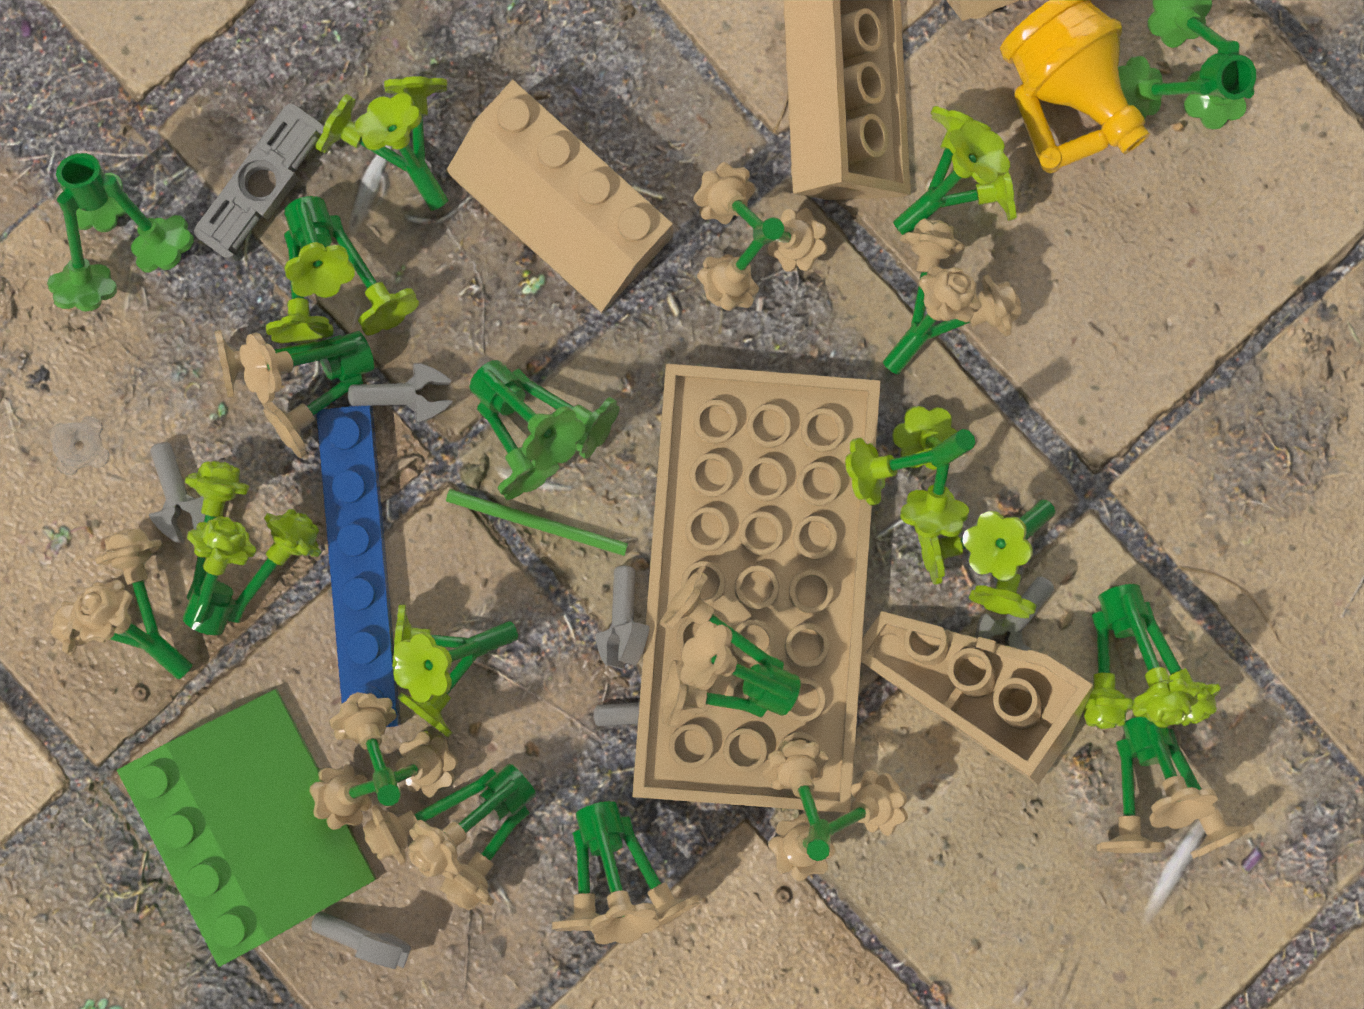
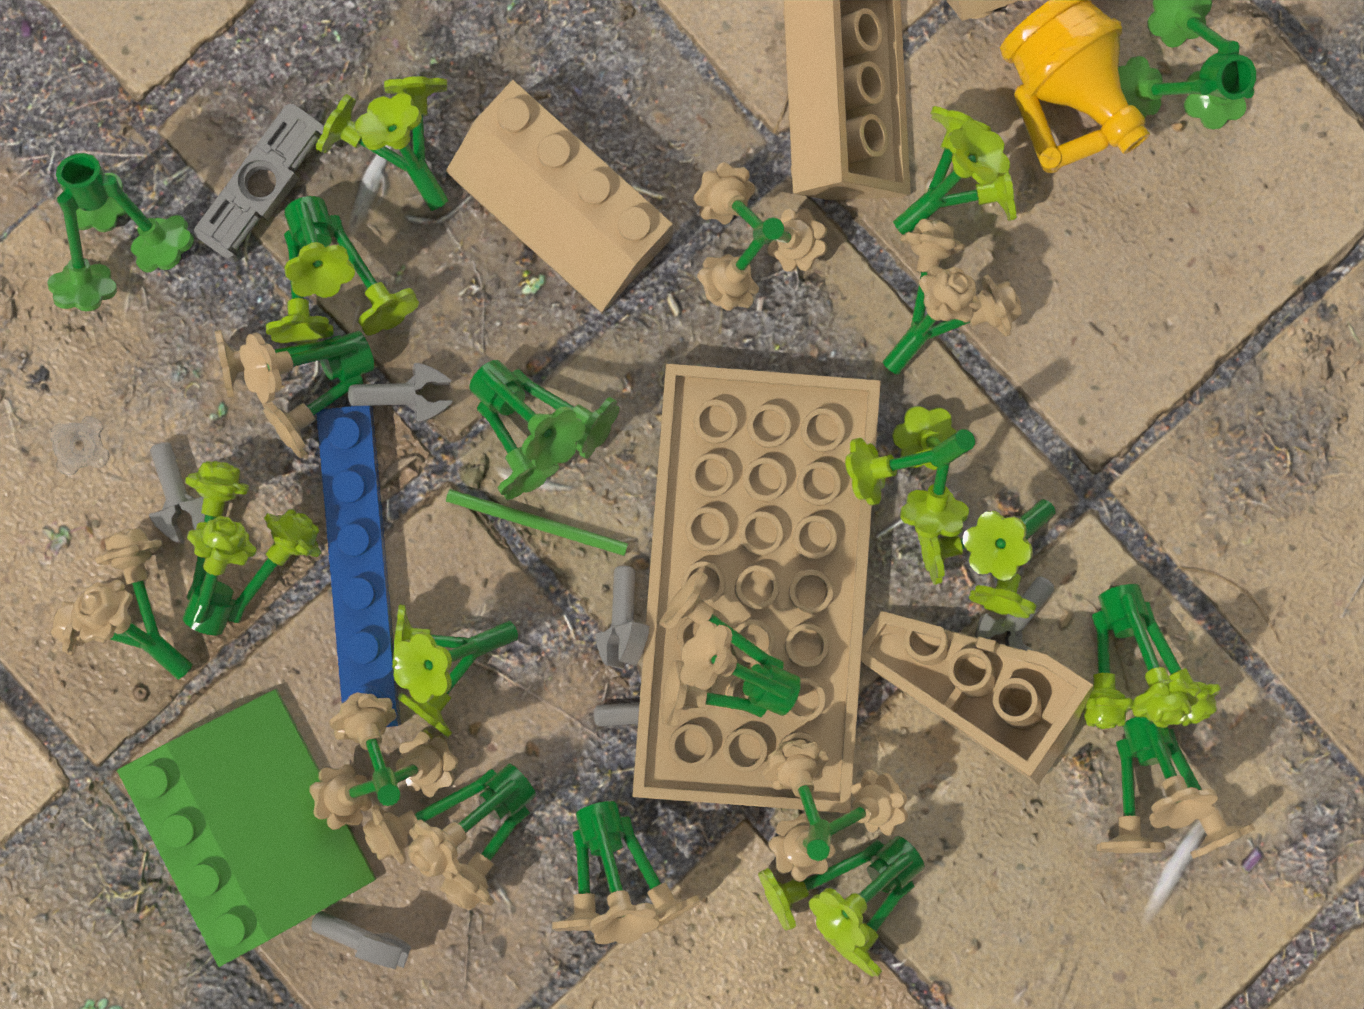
none -> plant [758,836,925,977]

